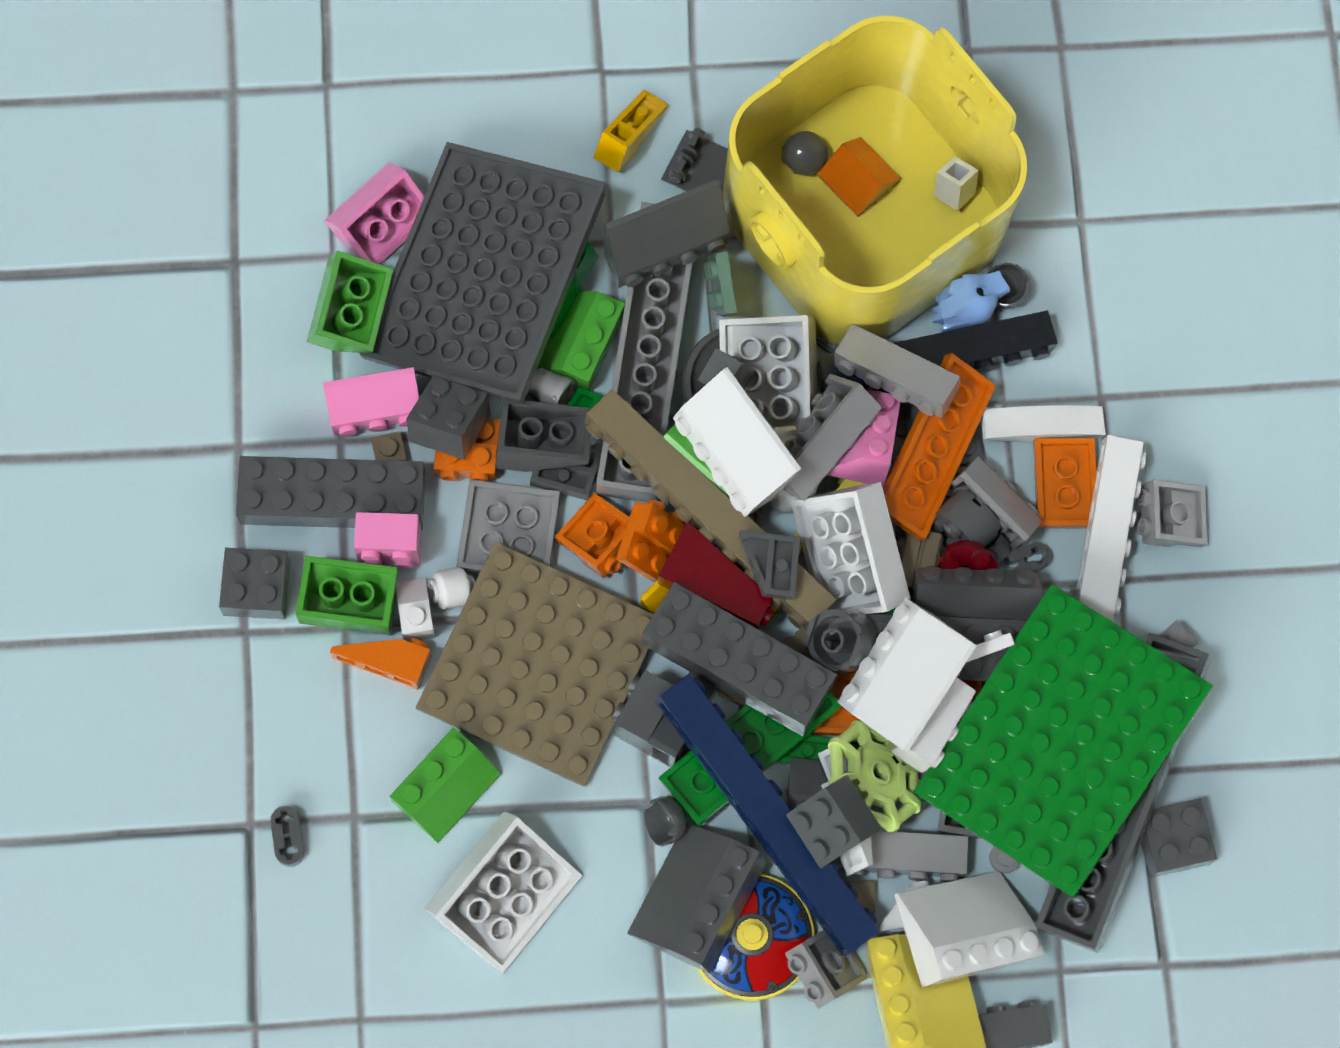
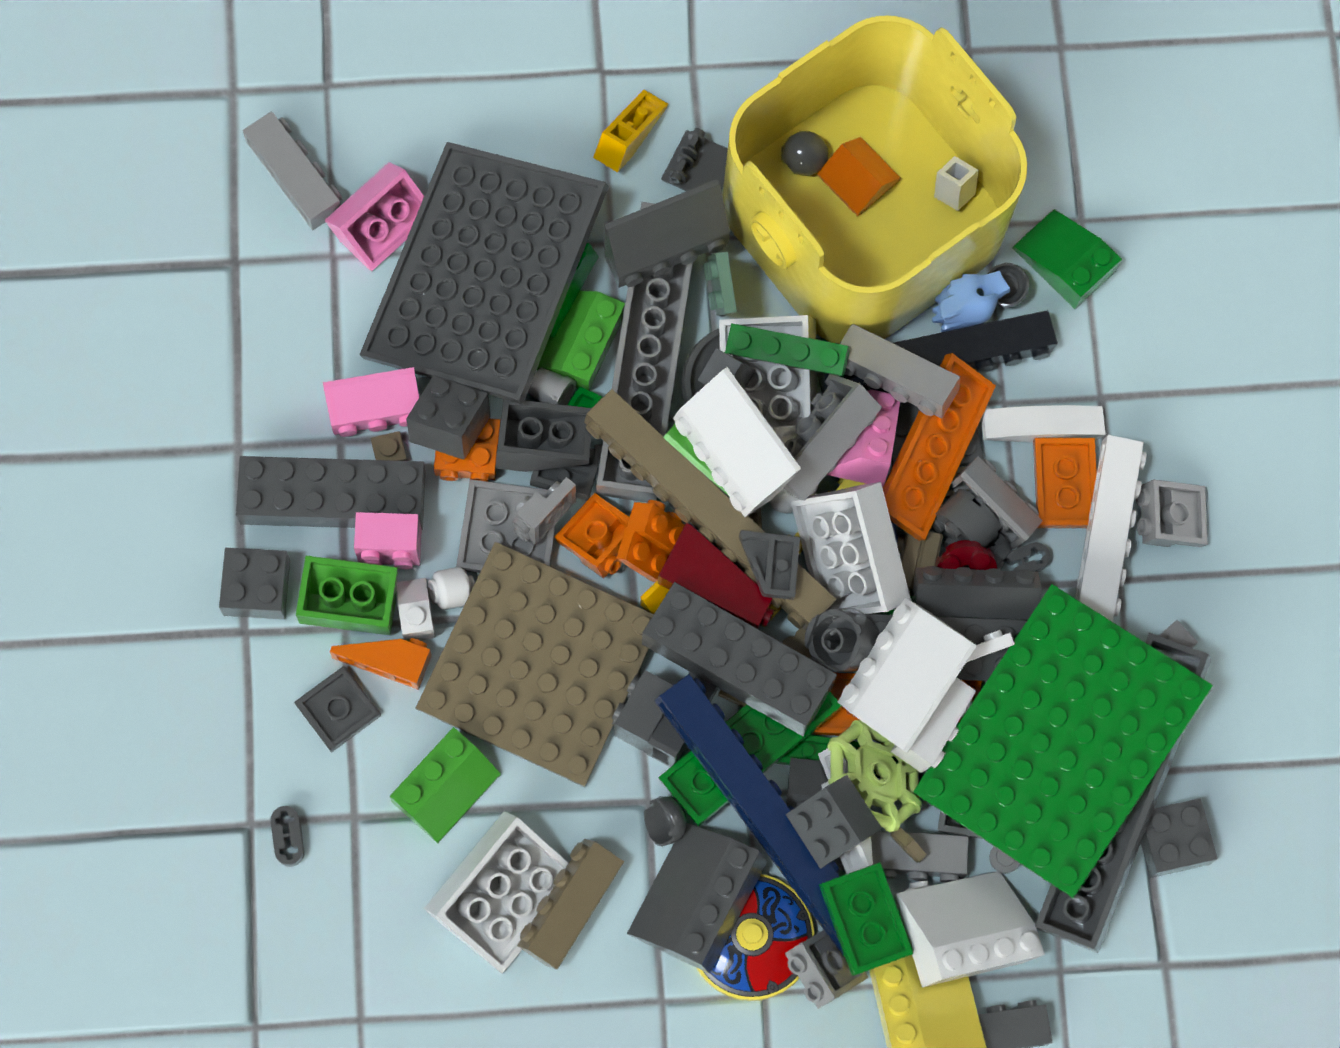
bright green slope [307,250,393,353] -> none
none -> light grey brick [242,111,342,231]
none -> dark grey tile [294,666,381,753]
none -> light grey plate [512,477,576,545]
none -> dark tan brick [517,839,624,970]
none -> green plate [725,323,850,377]
none -> green plate [819,863,913,976]
none -> dark tan tile [890,827,927,863]
none -> green slope [1012,209,1122,309]

